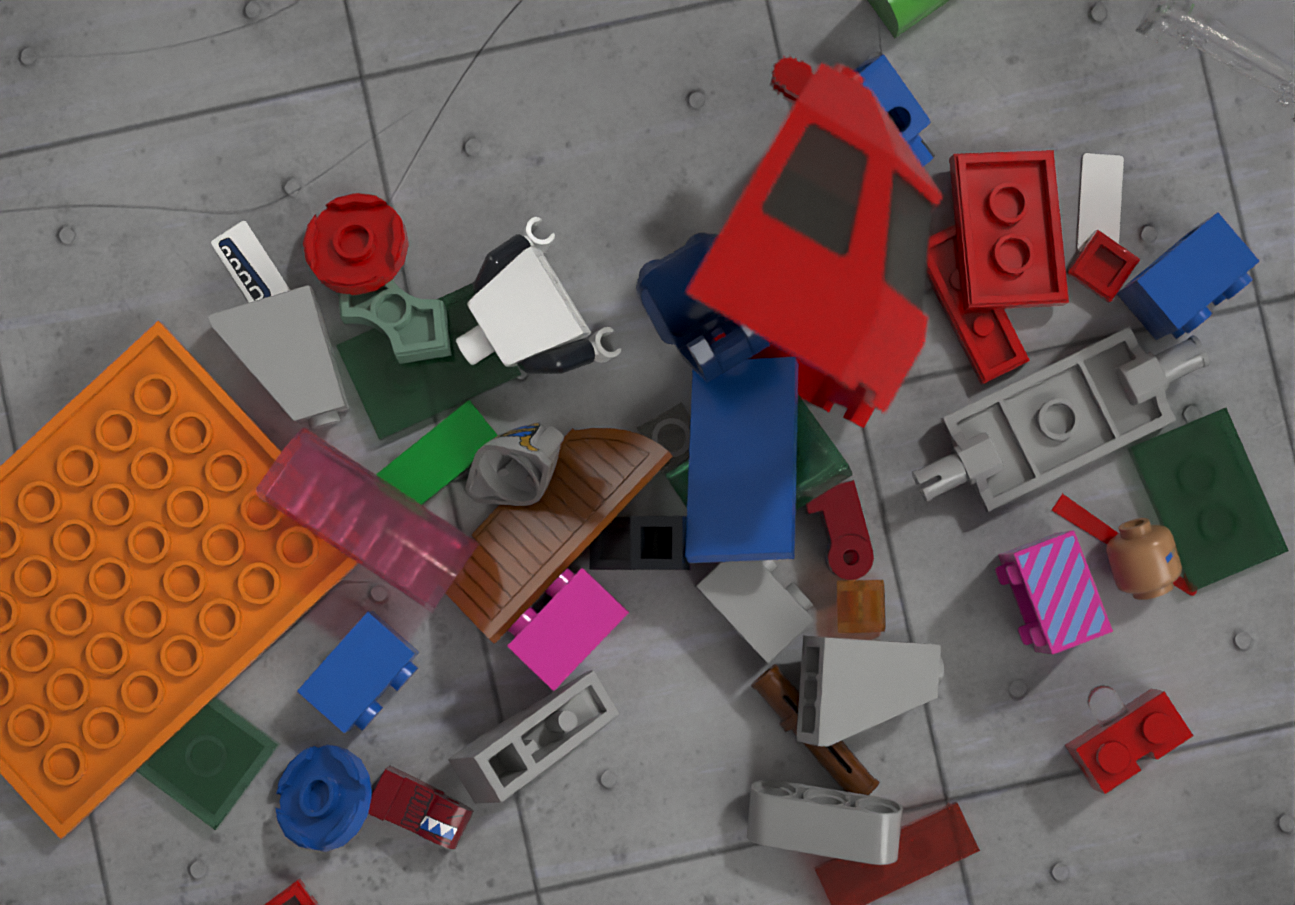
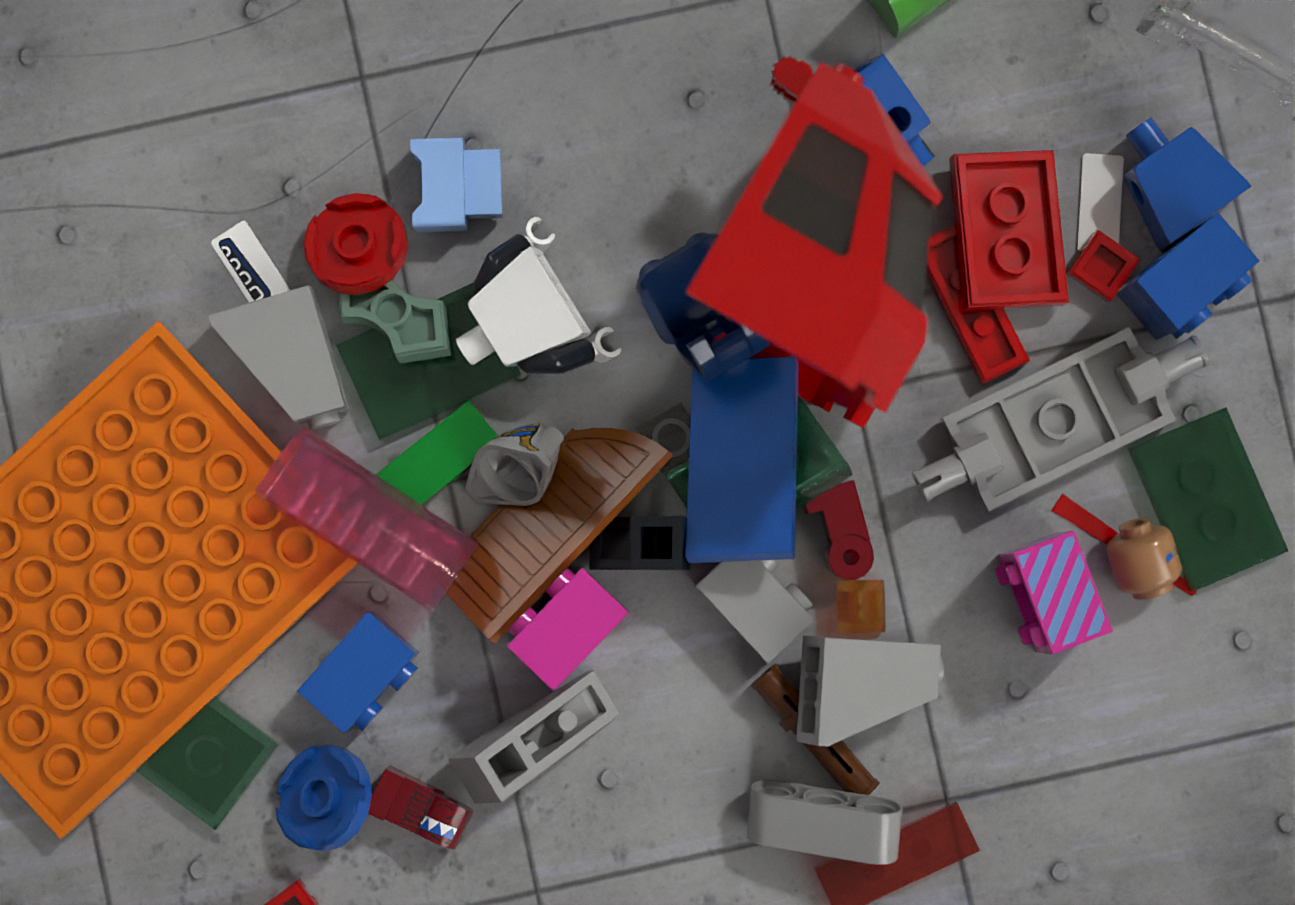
red piece [1065,685,1194,794] -> none
none -> light blue piece [410,138,503,233]
none -> blue torso [1123,117,1252,250]

